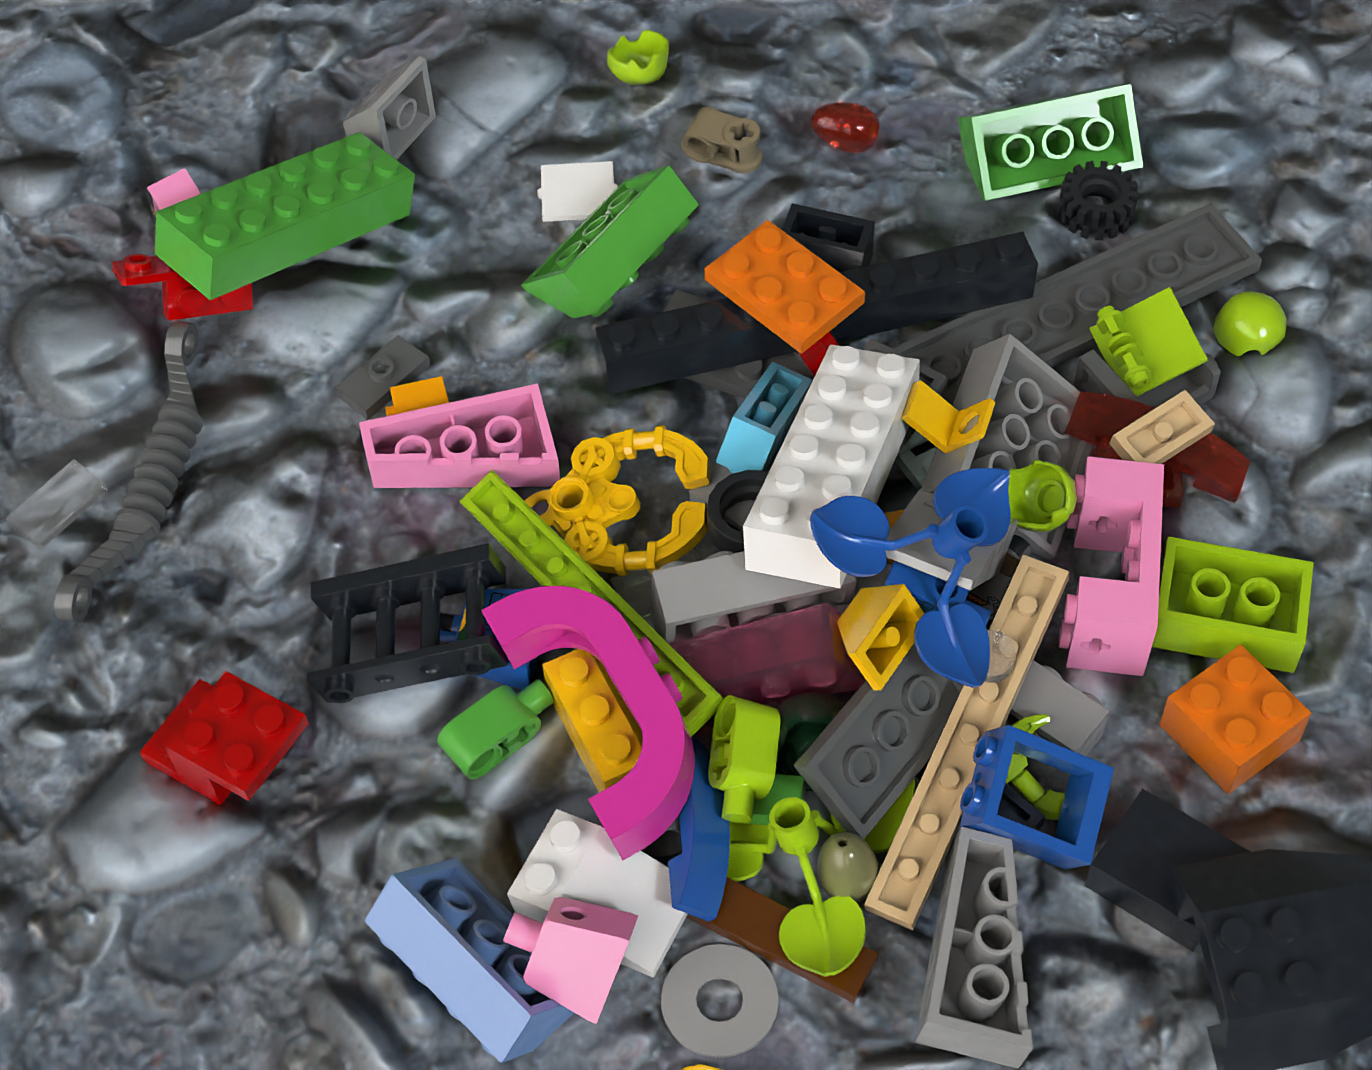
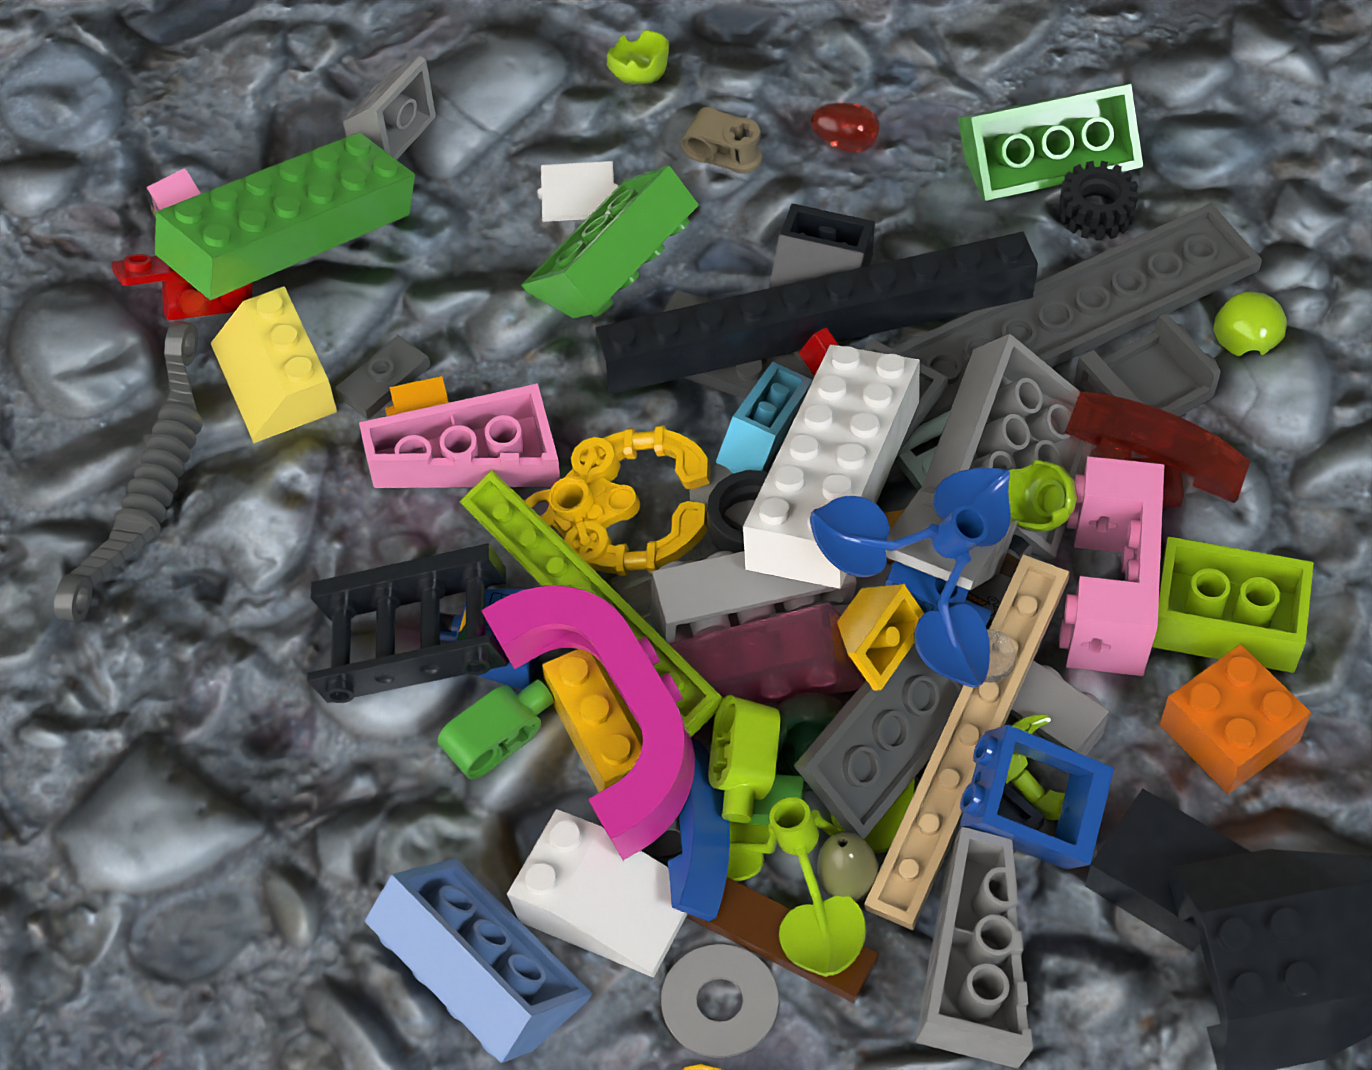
clear tile [6,459,108,550] -> none
red bracket [139,671,309,805] -> none
bright pink torso [503,897,638,1024] -> none
orange plate [704,220,865,354] -> none
yellow bracket [901,380,996,454] -> none
lime hinge [1089,287,1208,396] -> none
tan plate [1109,390,1215,464] -> none
none -> light yellow slope [210,286,337,443]

